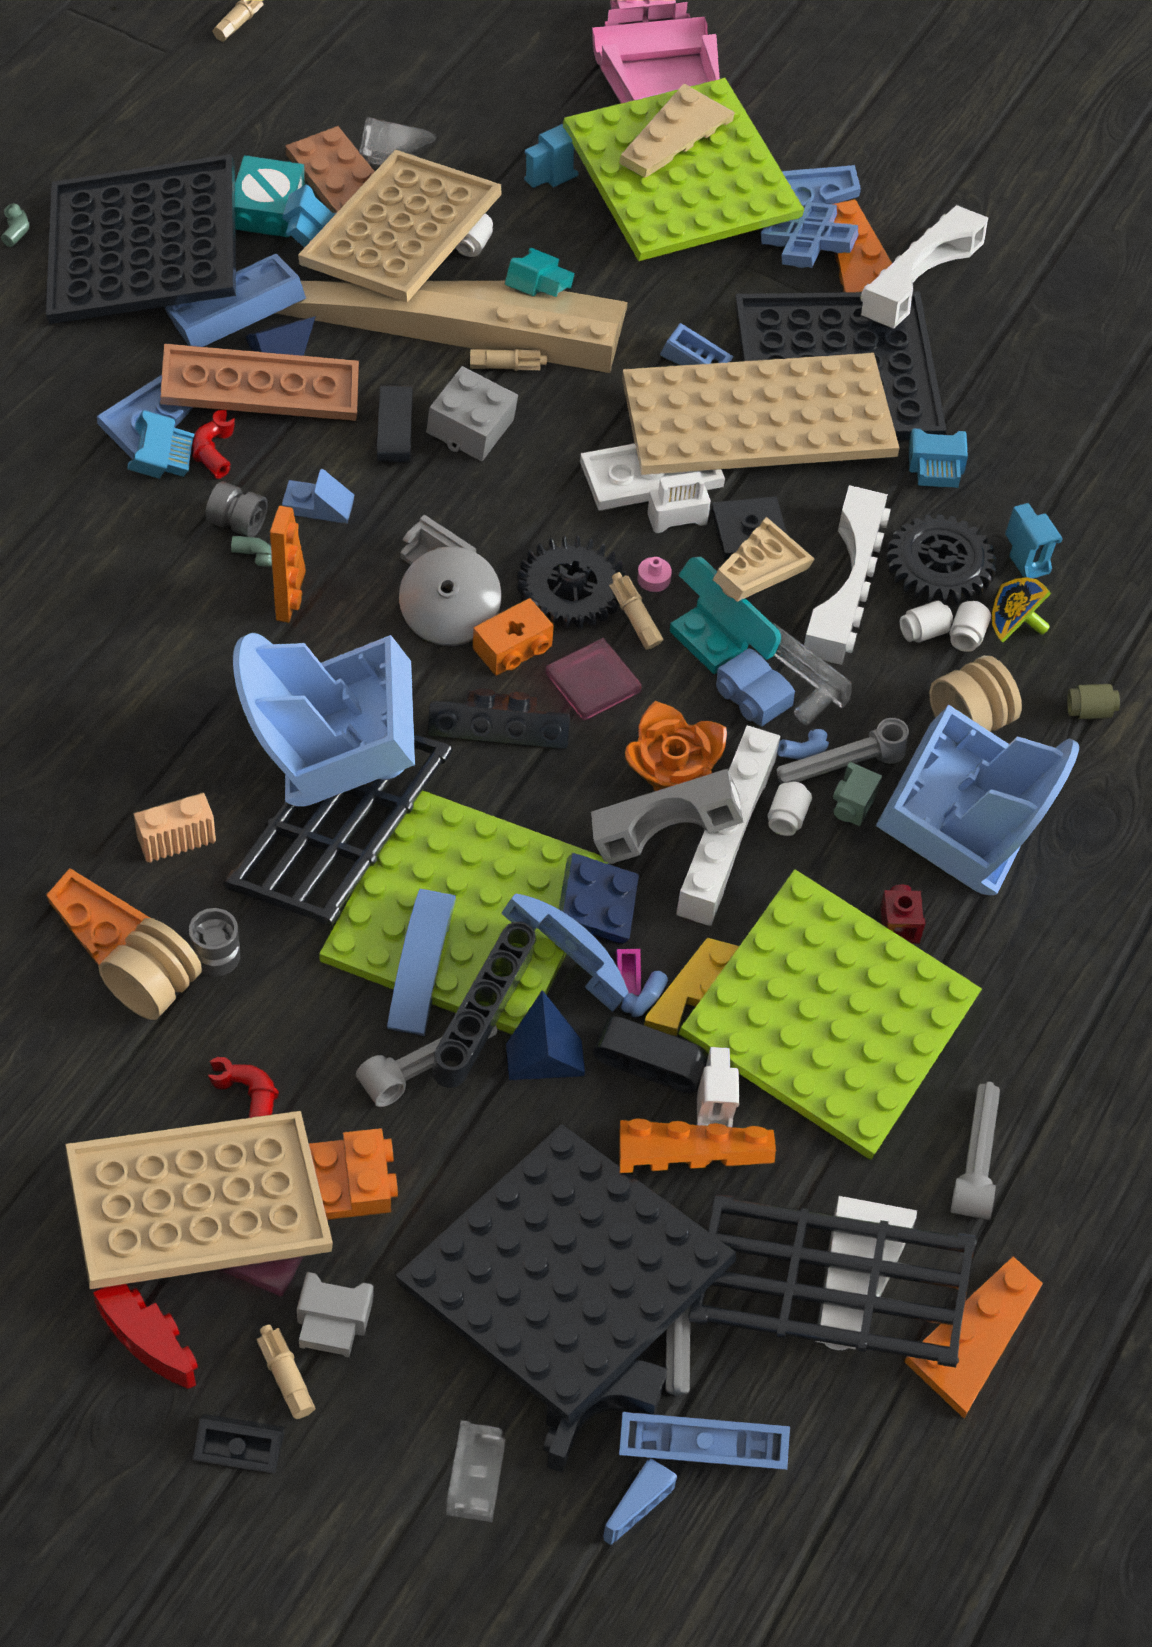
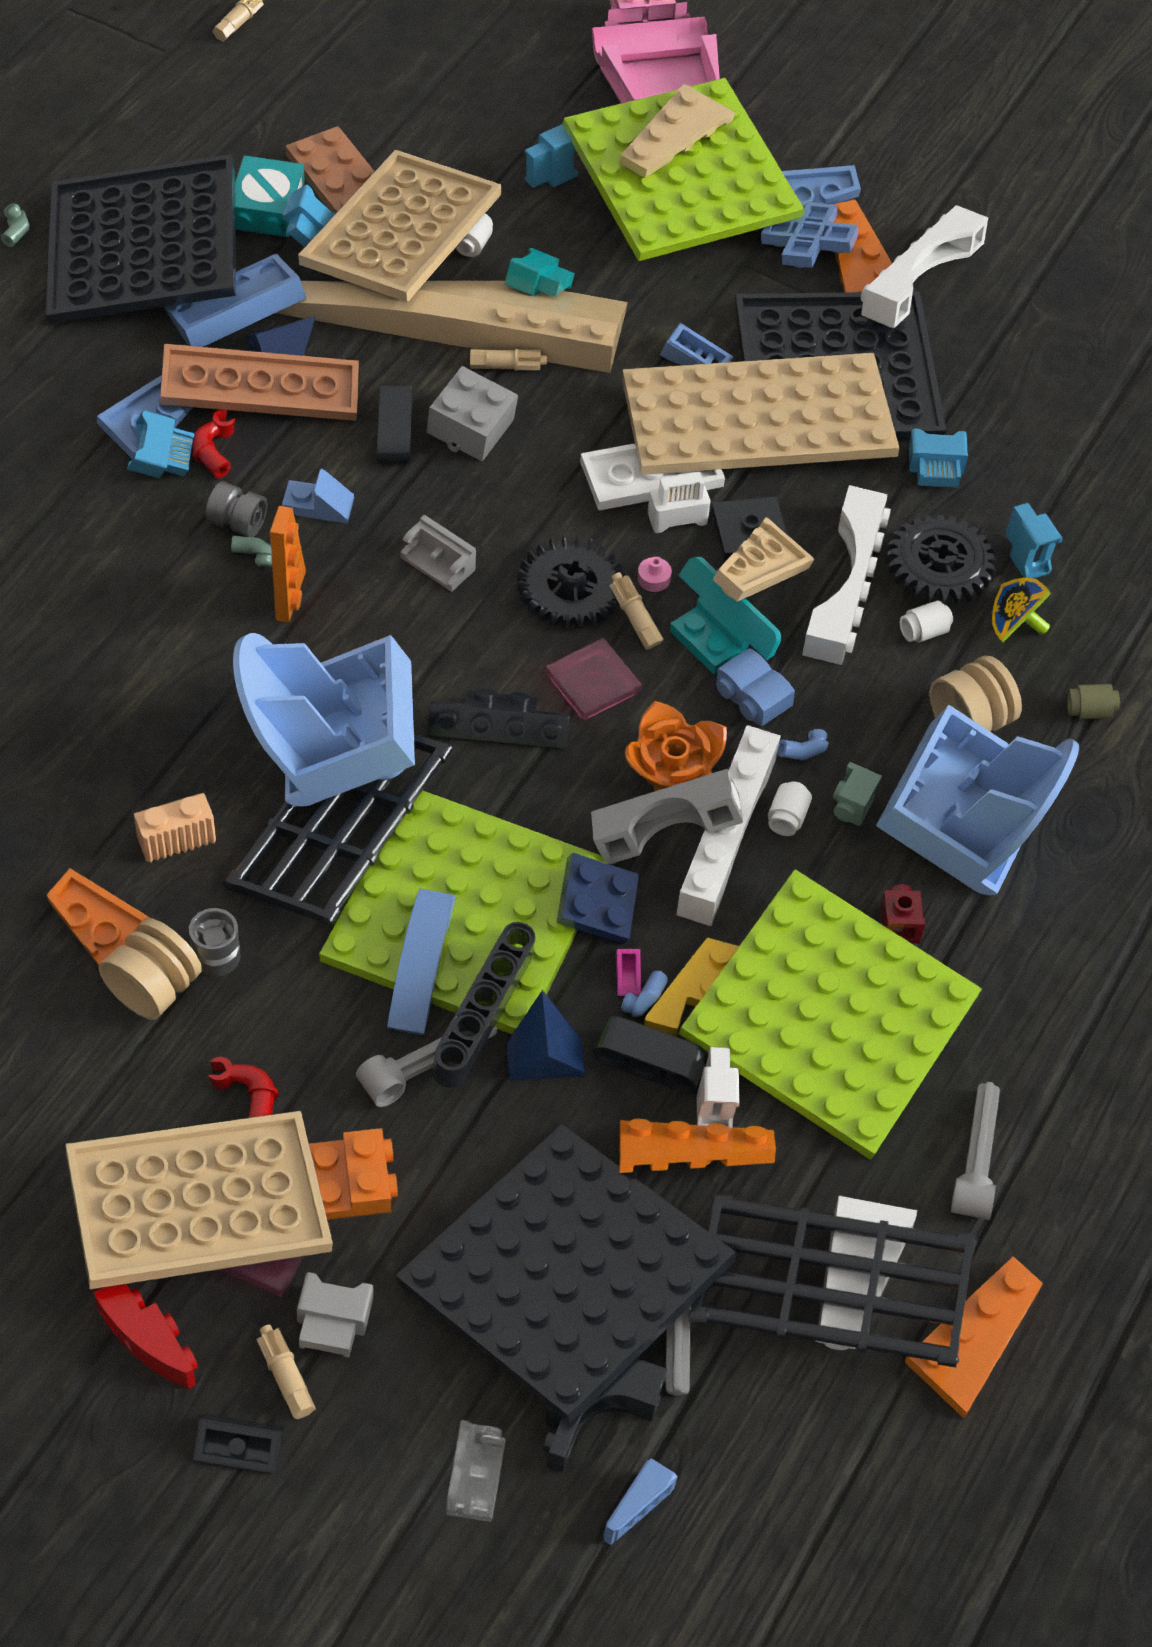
clear slope [359,117,436,165] -> none
light grey dish [399,547,502,646] -> none
orange brick [473,598,554,676] -> none
medium blue slope [501,893,628,1012] -> none
medium blue brick [619,1412,790,1469] -> none
clear piece [773,623,852,725] -> none
light grey axle [777,718,909,784] -> none
white brick [949,601,991,652] -> none

